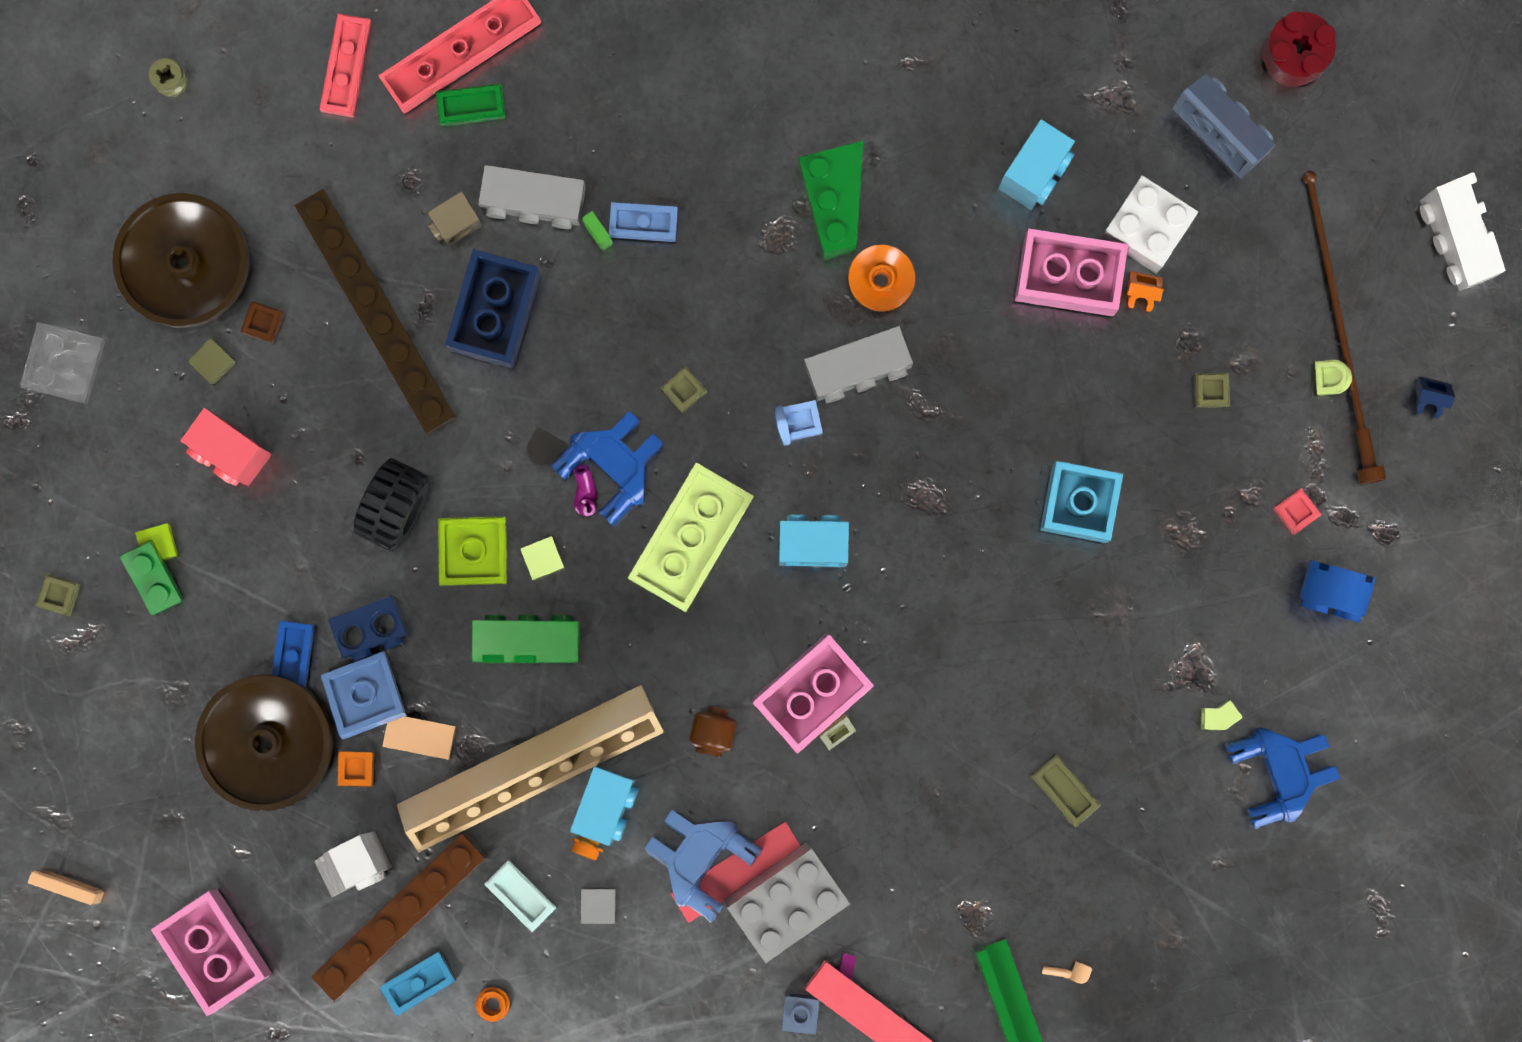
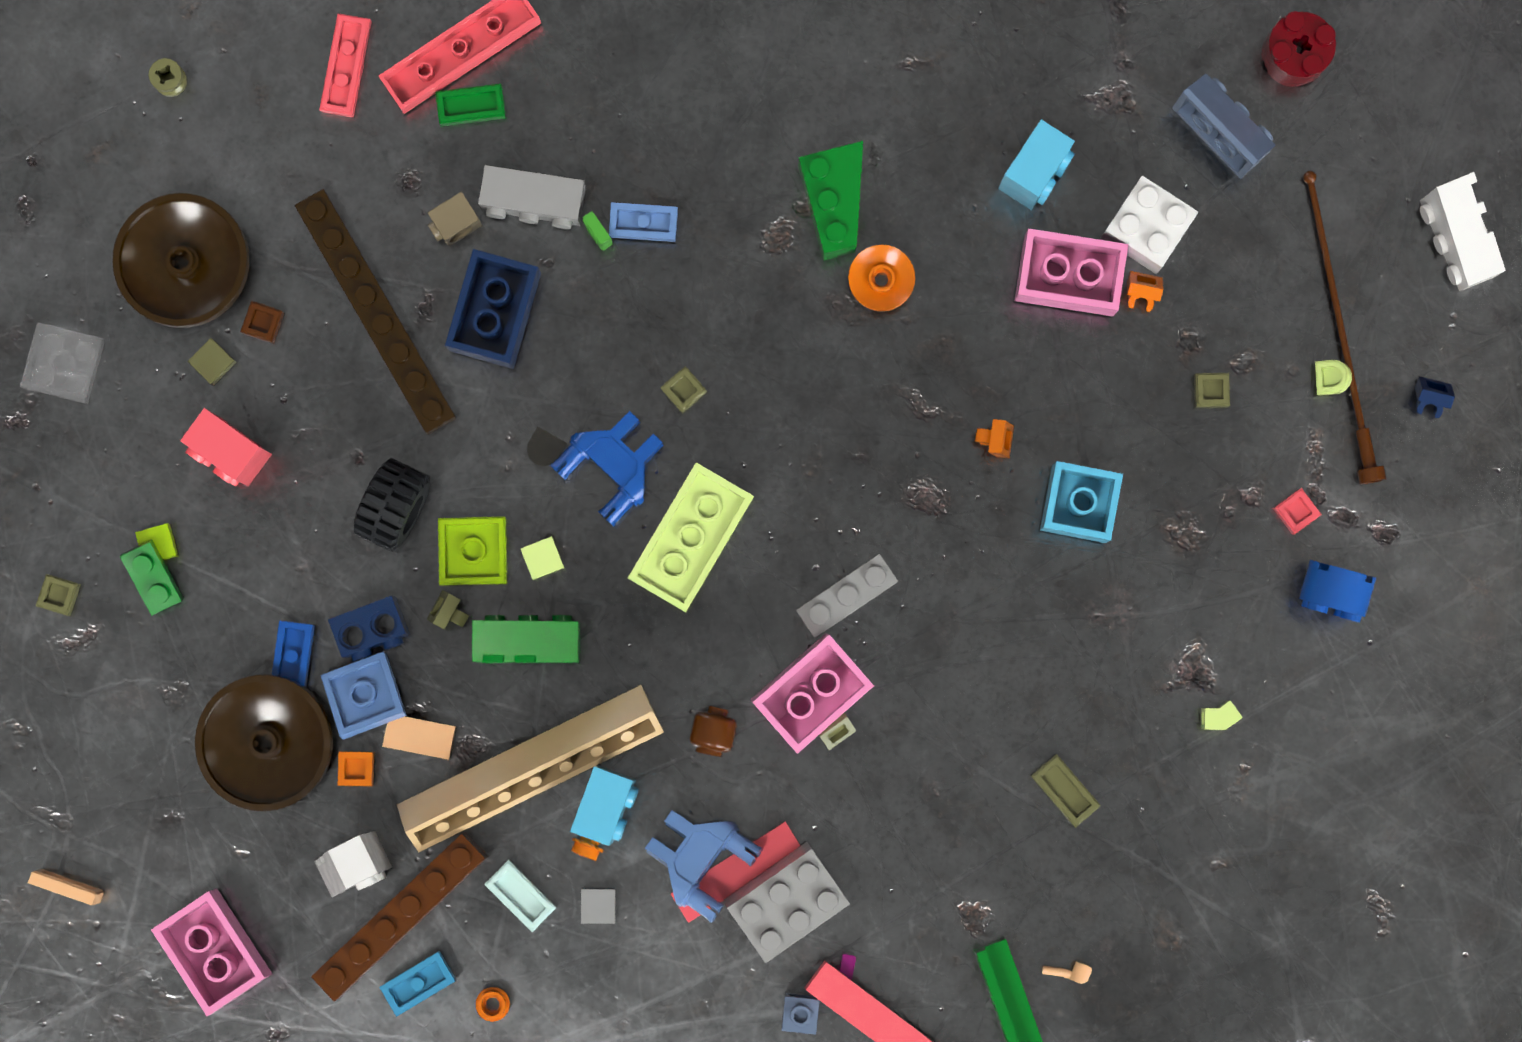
magenta arm [573,464,598,517] -> none
light blue tile [775,400,823,446] -> none
medium azure brick [779,515,849,567] -> none
light grey brick [804,326,913,404] -> none
blue connector [1225,727,1341,829] -> none
none -> olive tile [427,590,469,630]
none -> light grey plate [796,554,898,638]
none -> orange tile [975,419,1014,459]

